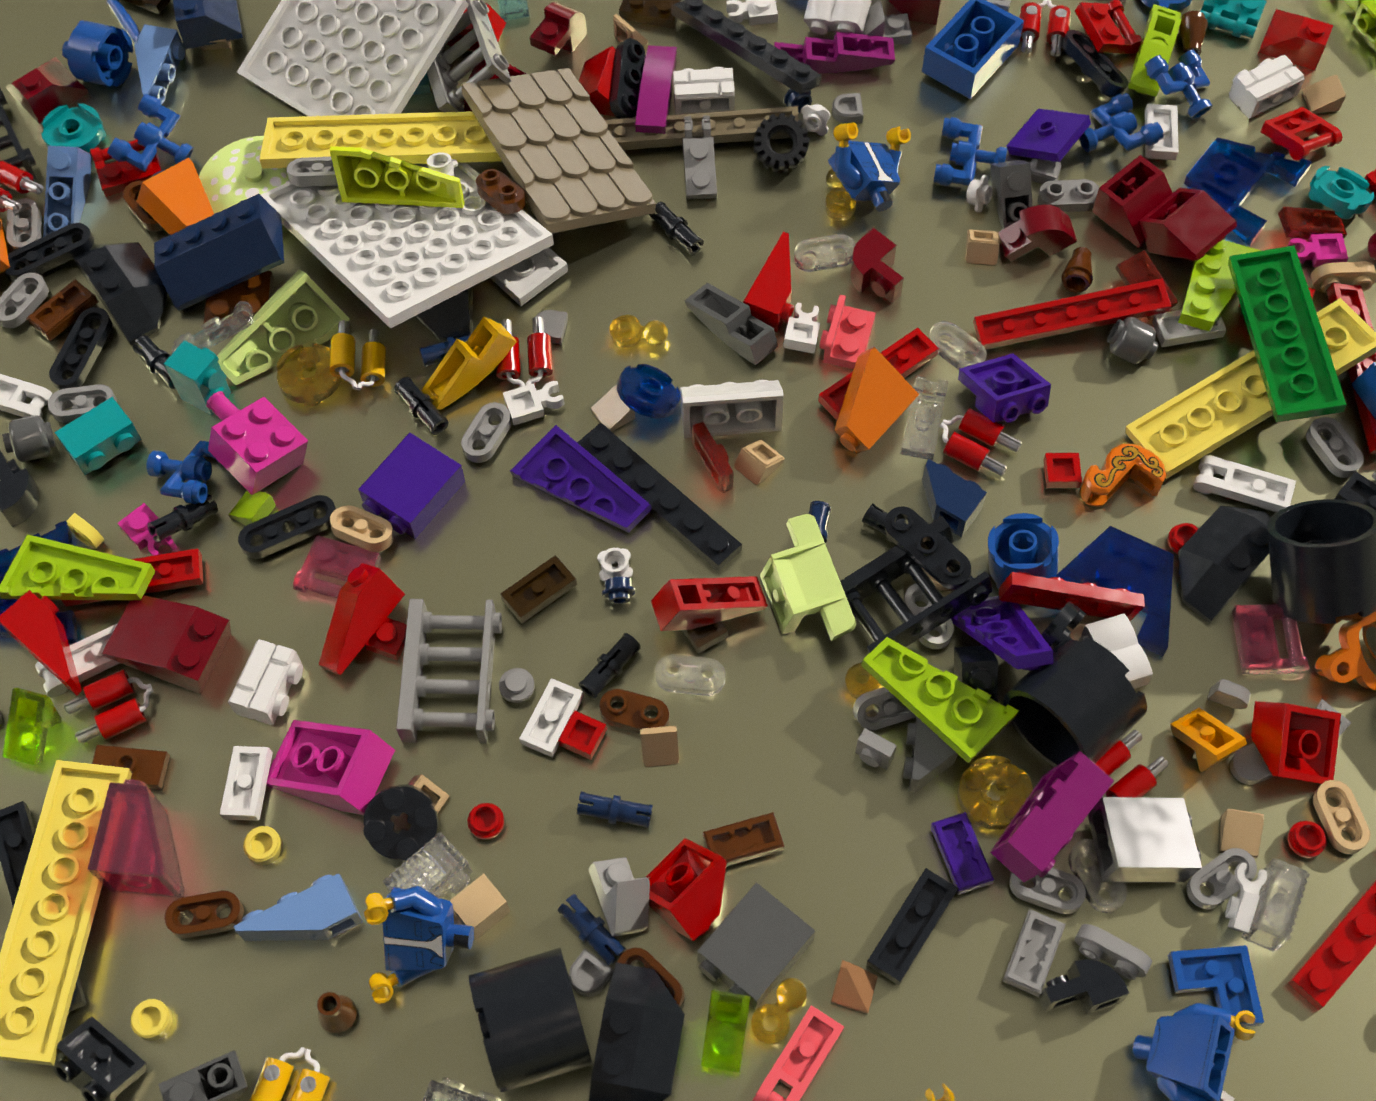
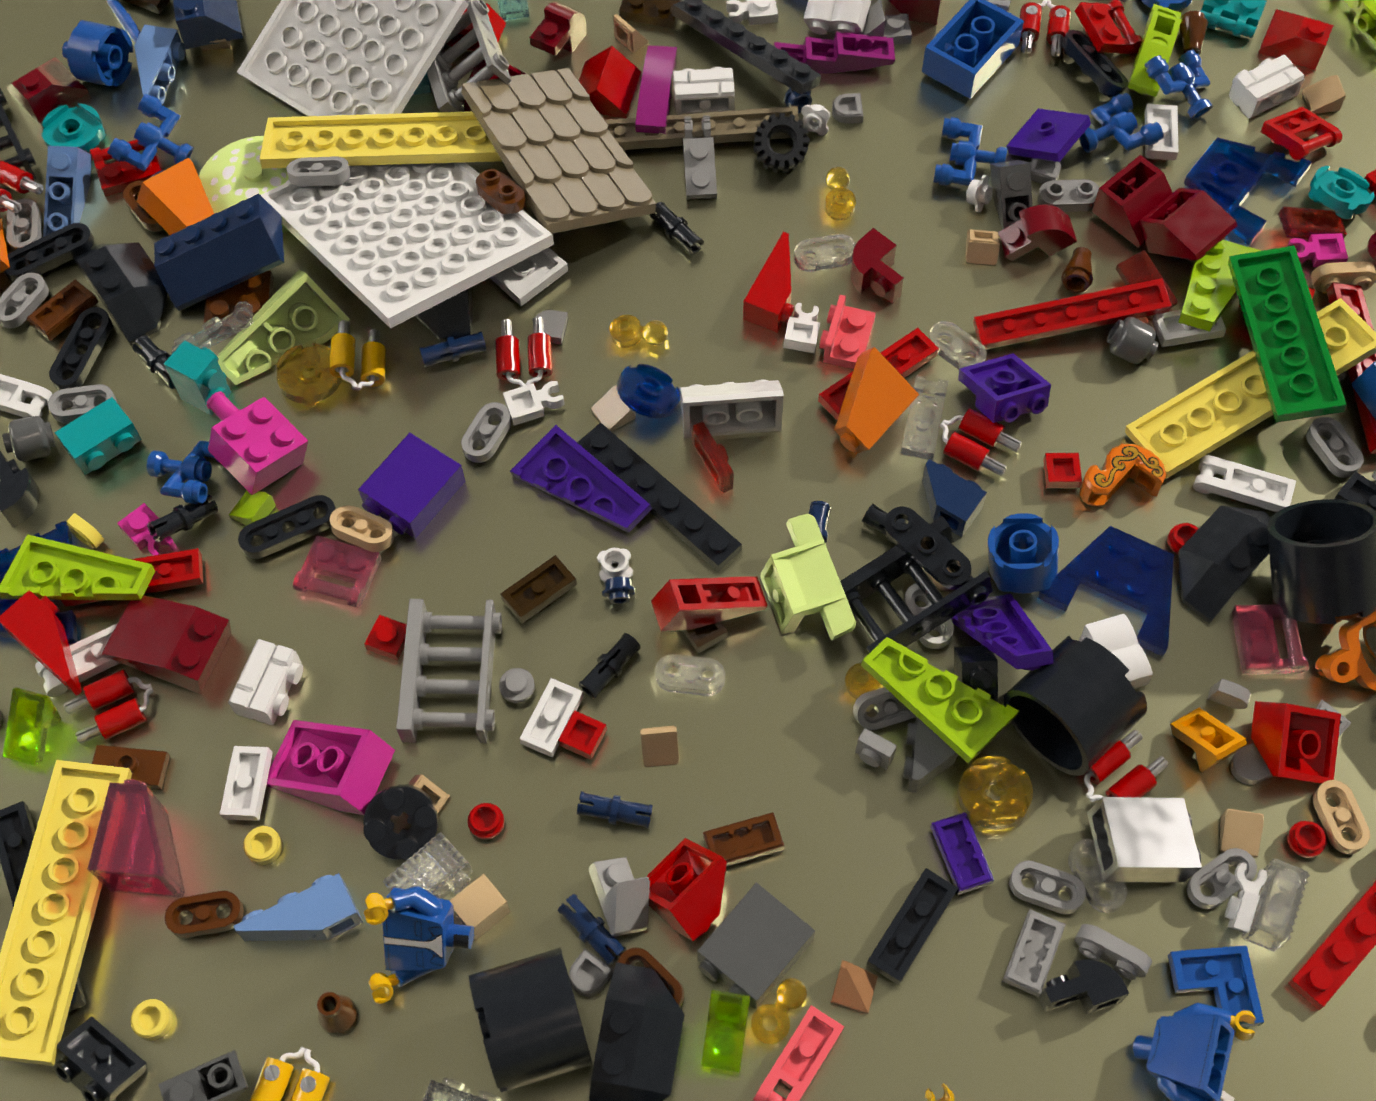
red slope [319,563,405,676] -> none
neon yellow wedge [329,146,465,208] -> none
black pin [394,377,449,435] -> none
yellow slope [421,316,517,410] -> none
white plate [427,152,458,177] -> none
reddish brown plate [600,689,669,734] -> none
black plate [610,38,646,119] -> none
dark grey slope [685,283,778,365] -> none
tan slope [734,439,785,485] -> none
blue torso [828,122,911,212] -> none
magenta wedge [990,751,1114,882] -> none
red plate [999,572,1145,621] -> none
black plate [1041,601,1086,648] -> none

